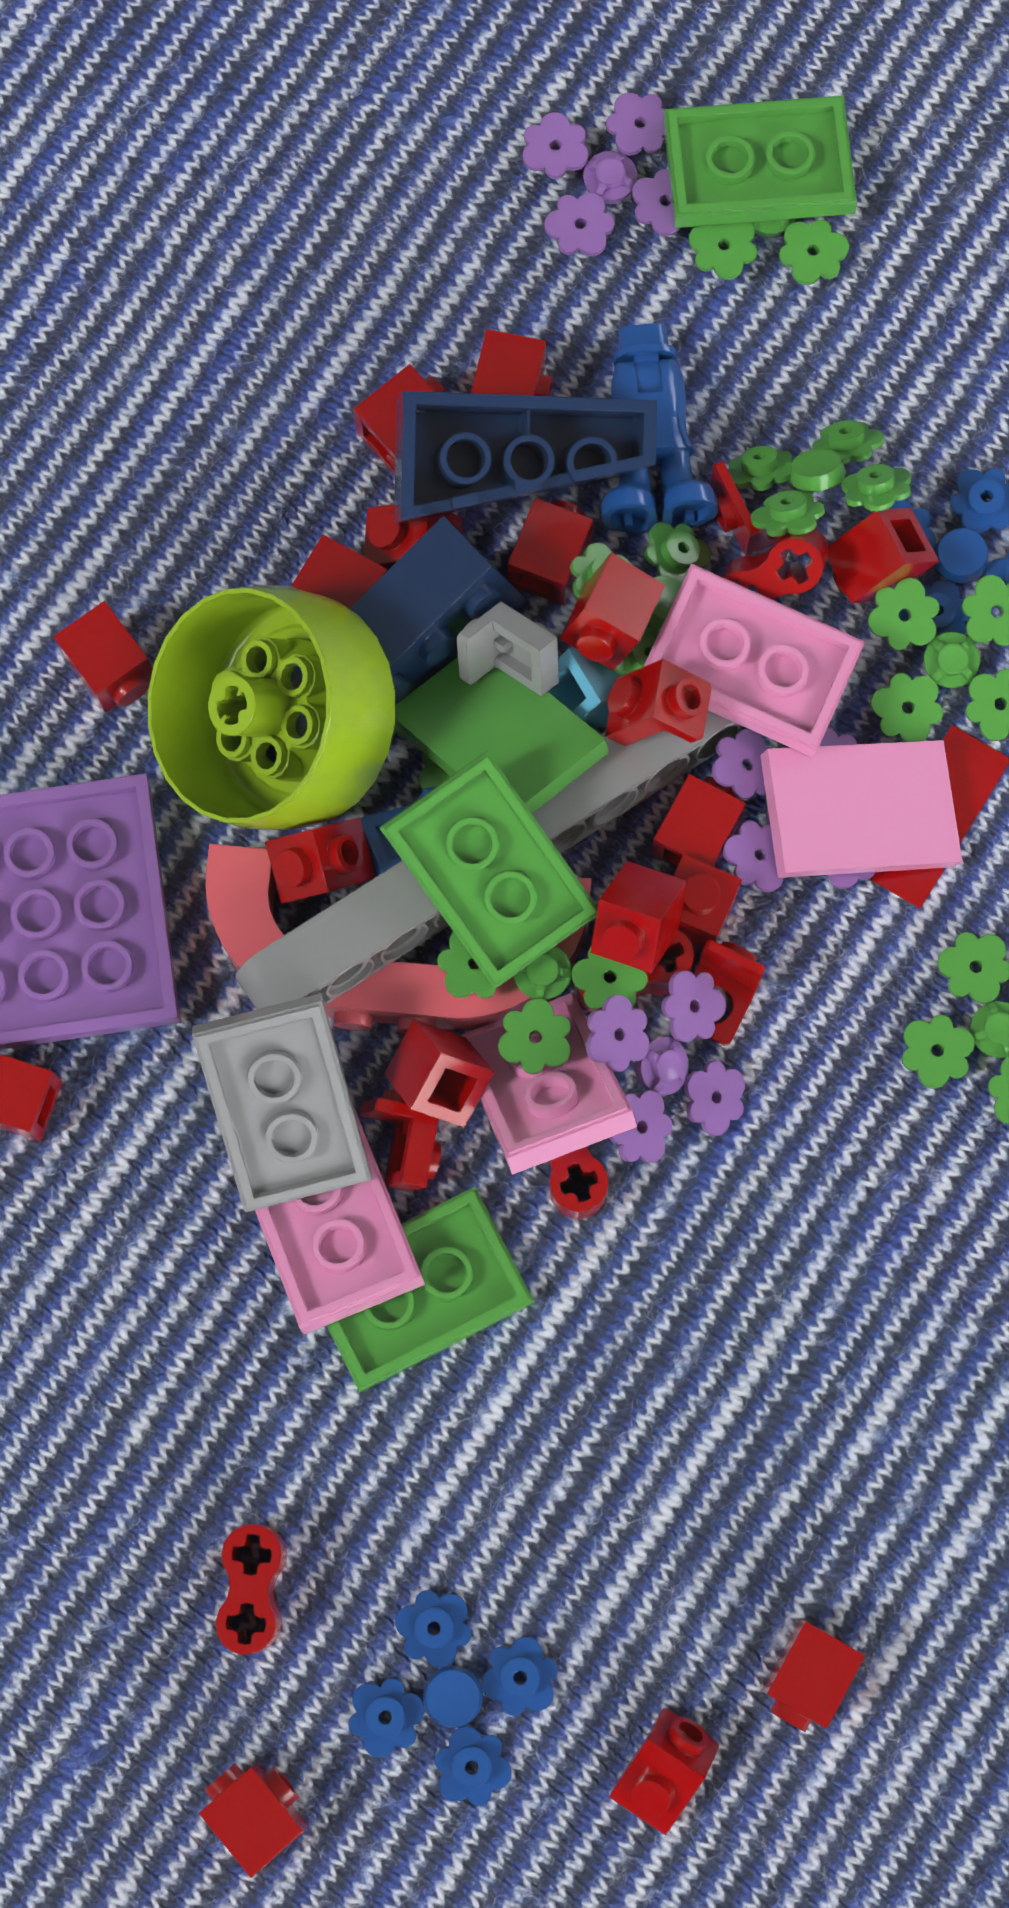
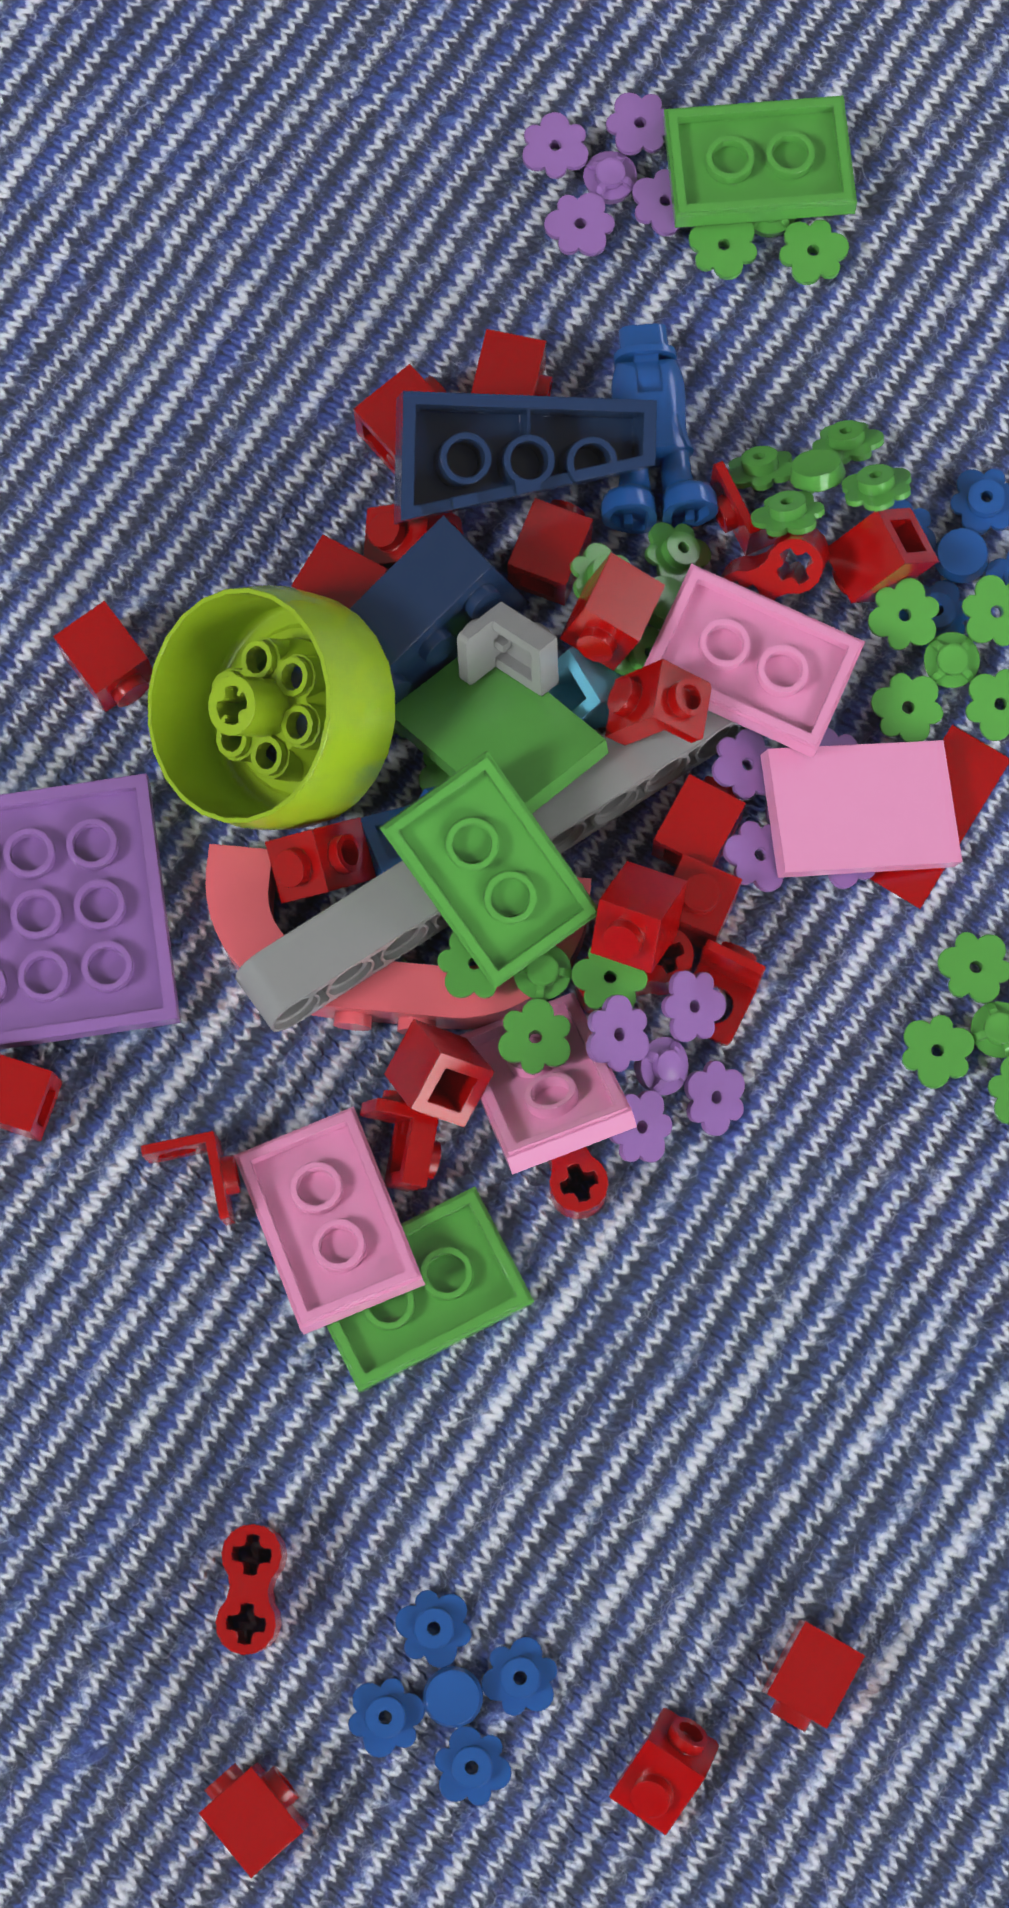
light grey tile [192,993,372,1212] -> none
none -> red bracket [140,1131,241,1226]

